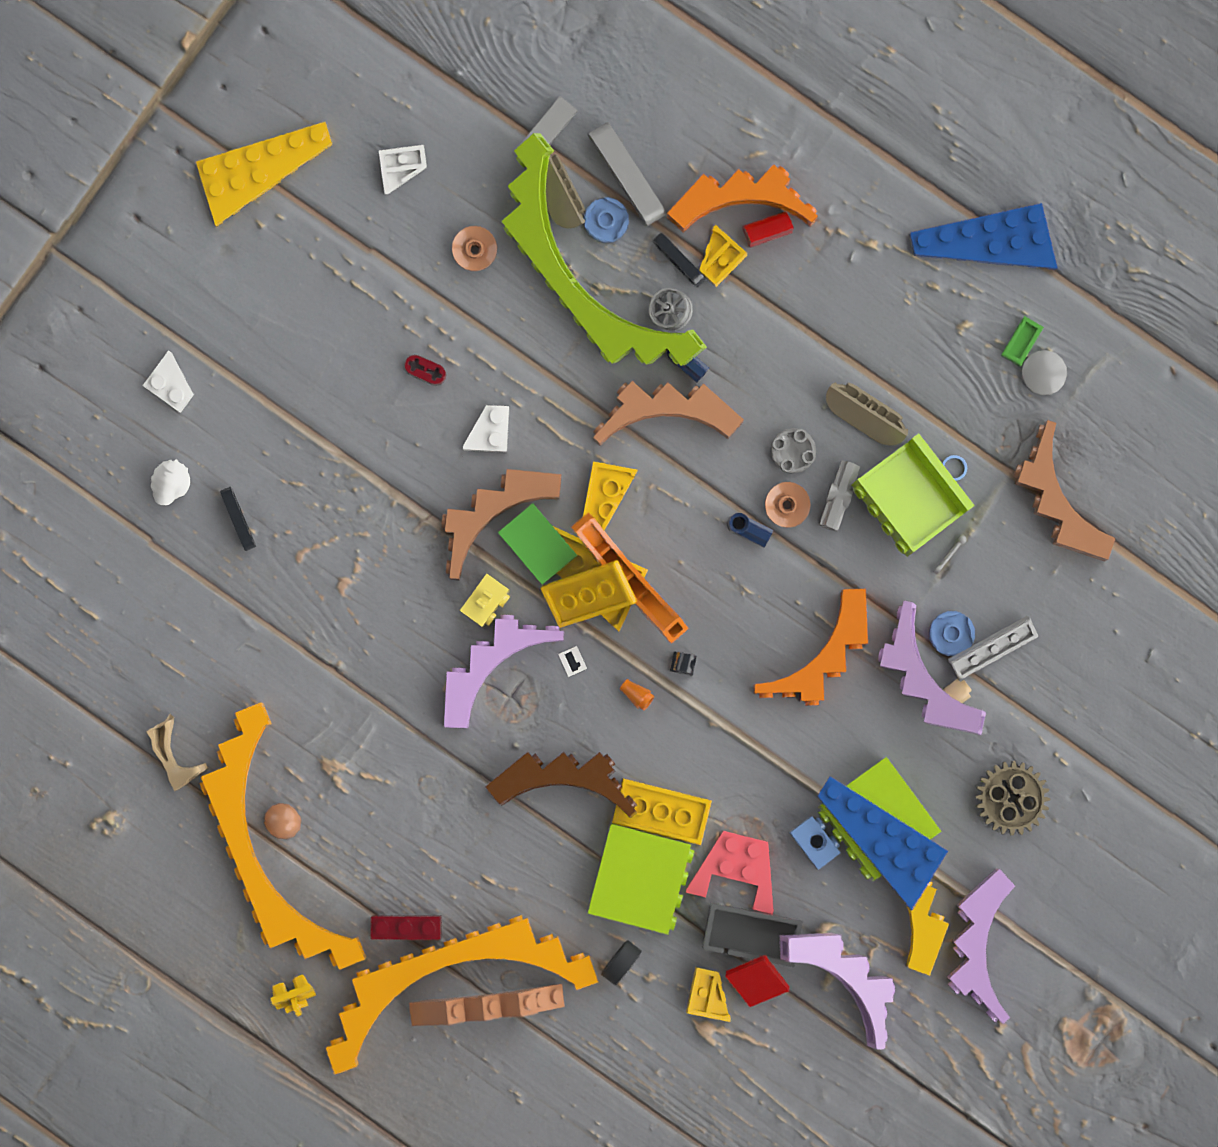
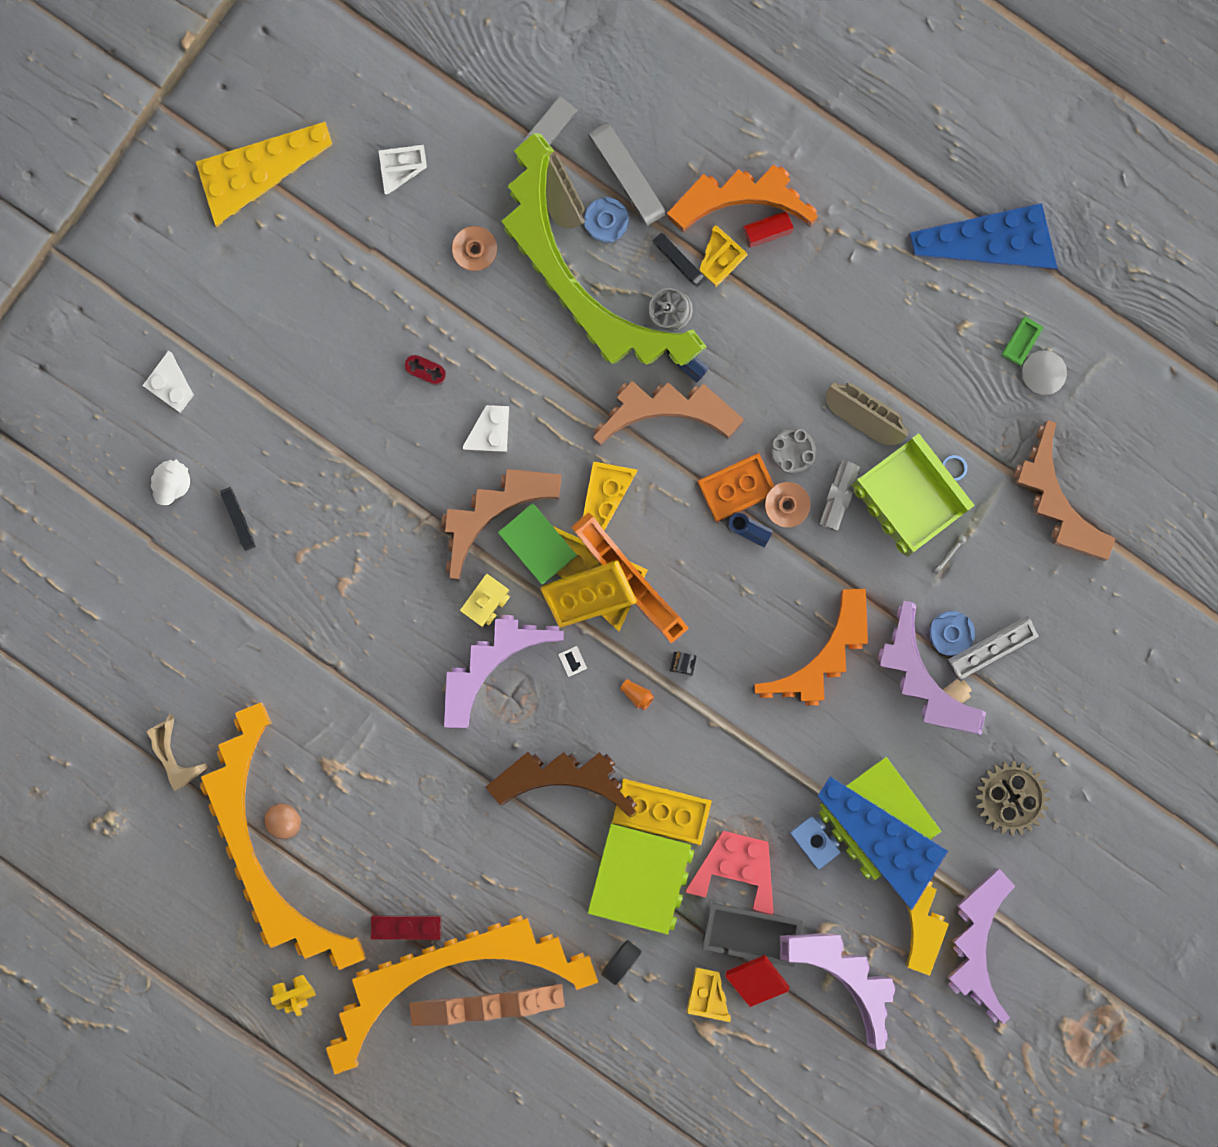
none -> orange tile [697,453,774,522]

